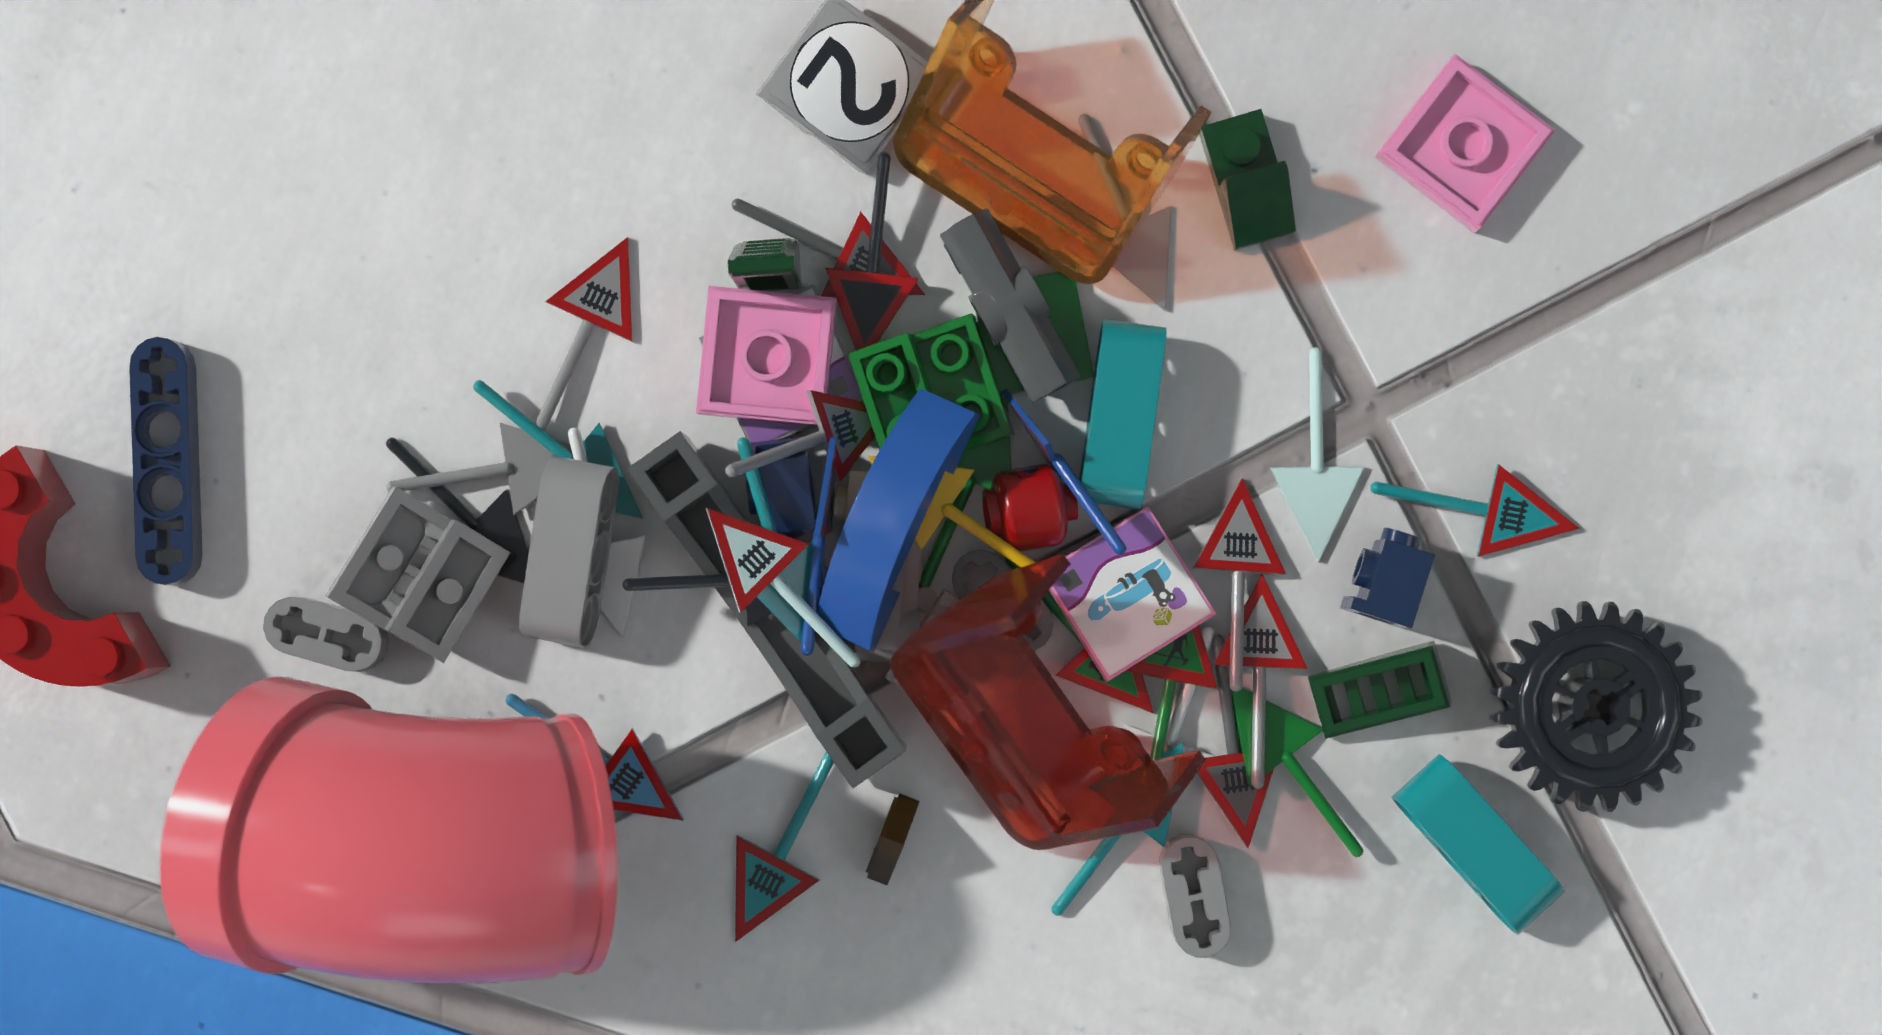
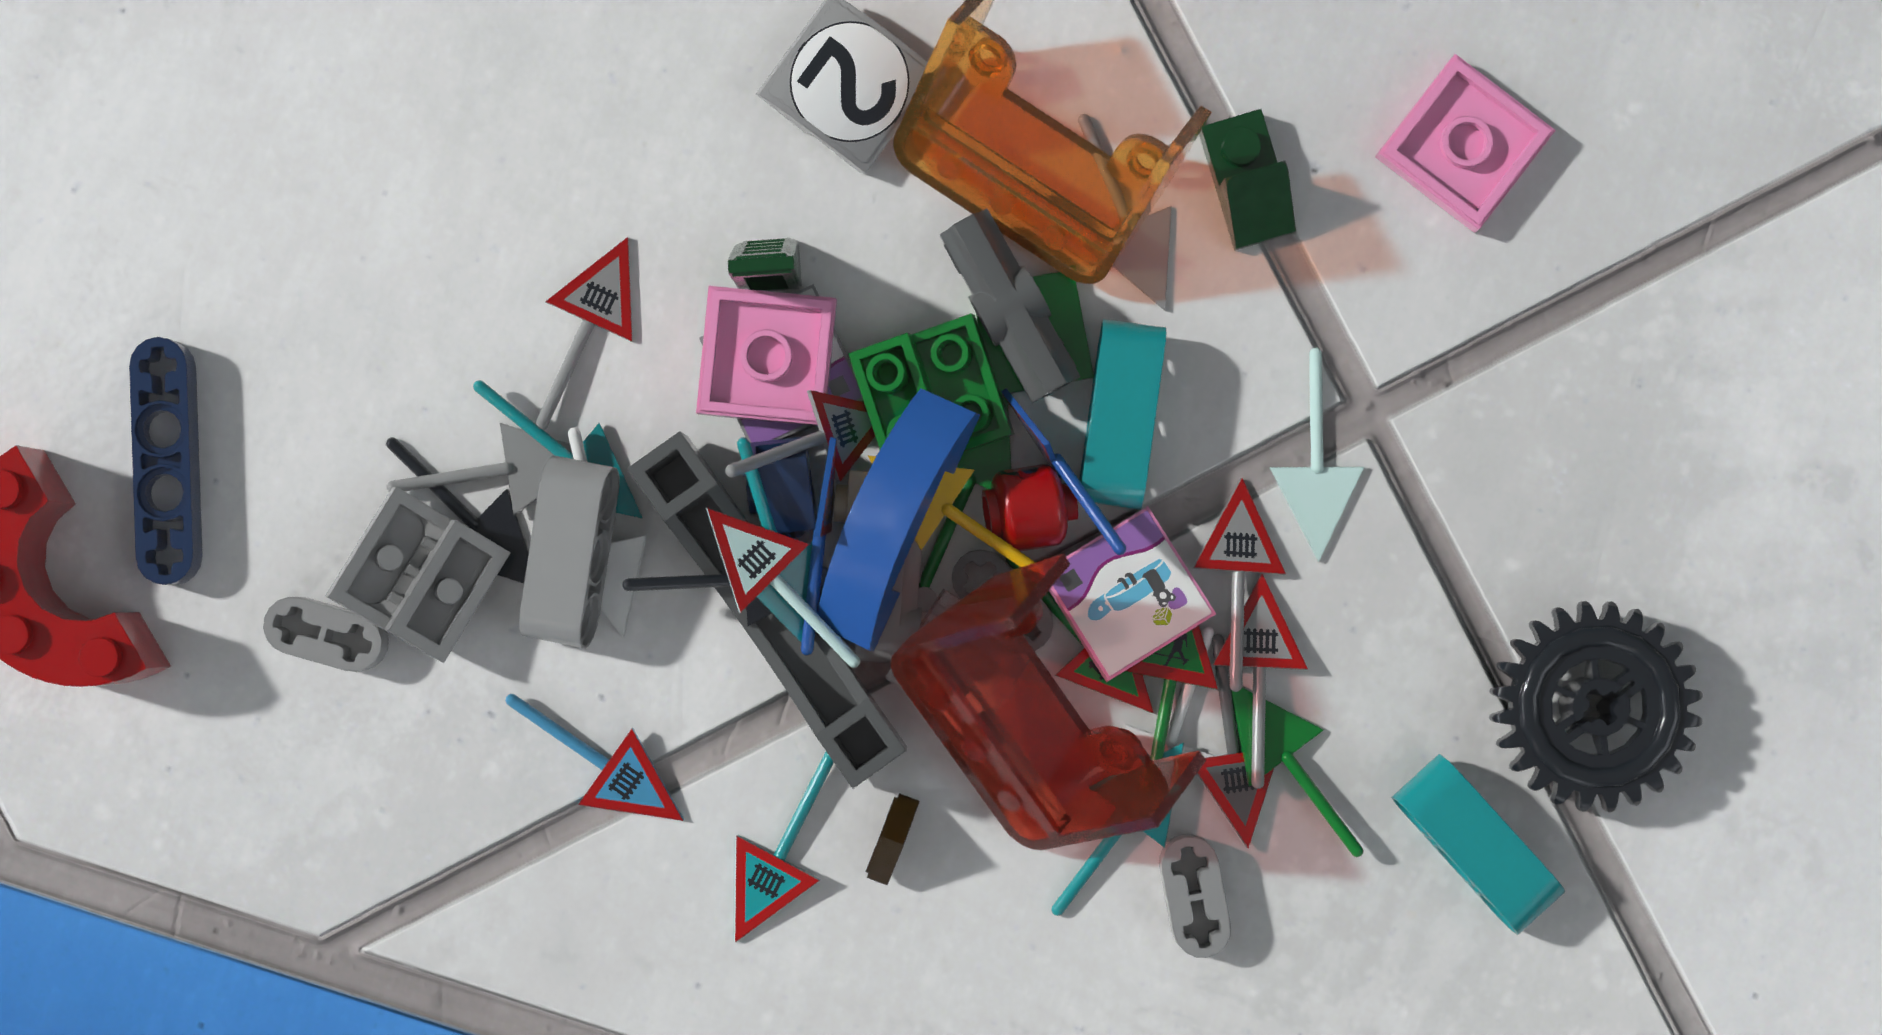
coral cylinder [160,676,618,984] -> none
piece [732,199,925,297] -> none
piece [825,152,919,350] -> none
dark green slope [1308,641,1451,739] -> none
dark blue brick [1340,527,1435,628] -> none
piece [1370,464,1580,557] -> none

